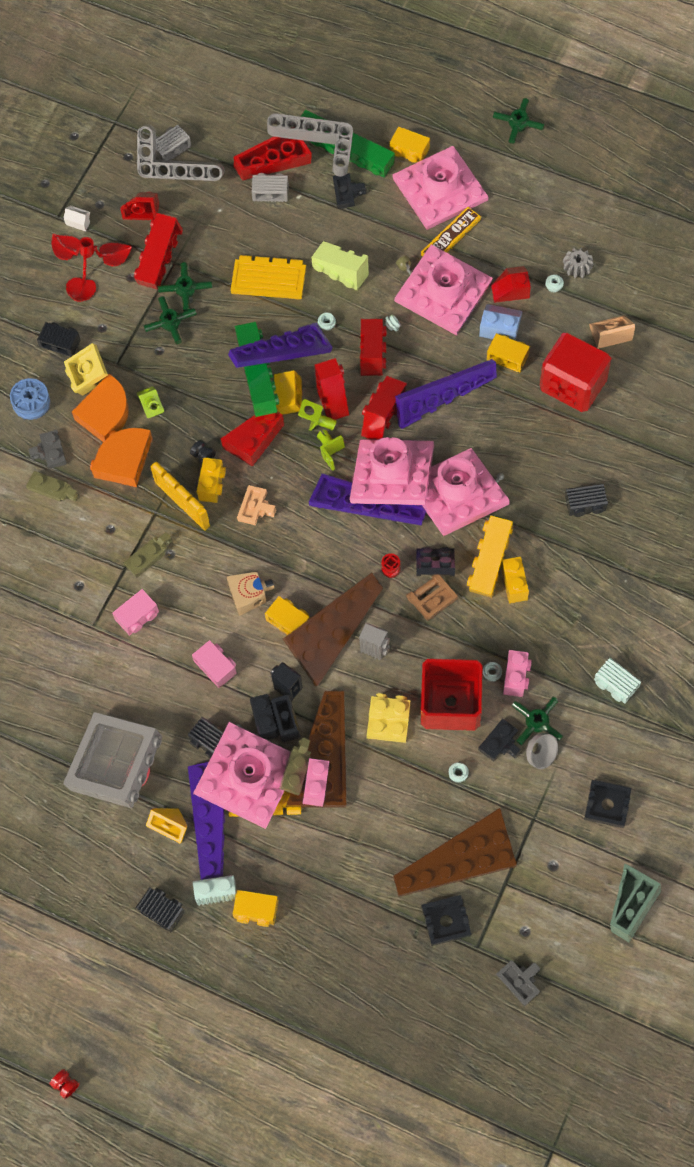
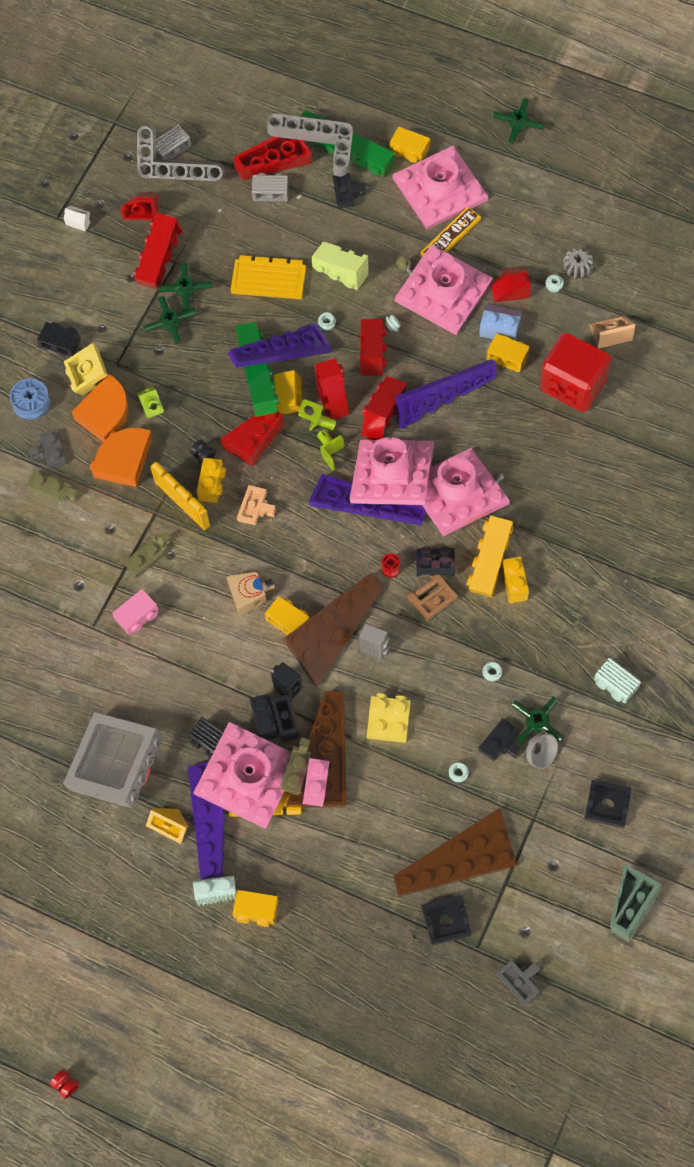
red plant [51,233,132,302] -> none
black brick [135,887,185,933] -> none
bright pink brick [192,640,237,688] -> none
red plate [421,659,482,731] -> none
bright pink brick [503,650,532,697] -> none
black brick [565,483,608,517] -> none

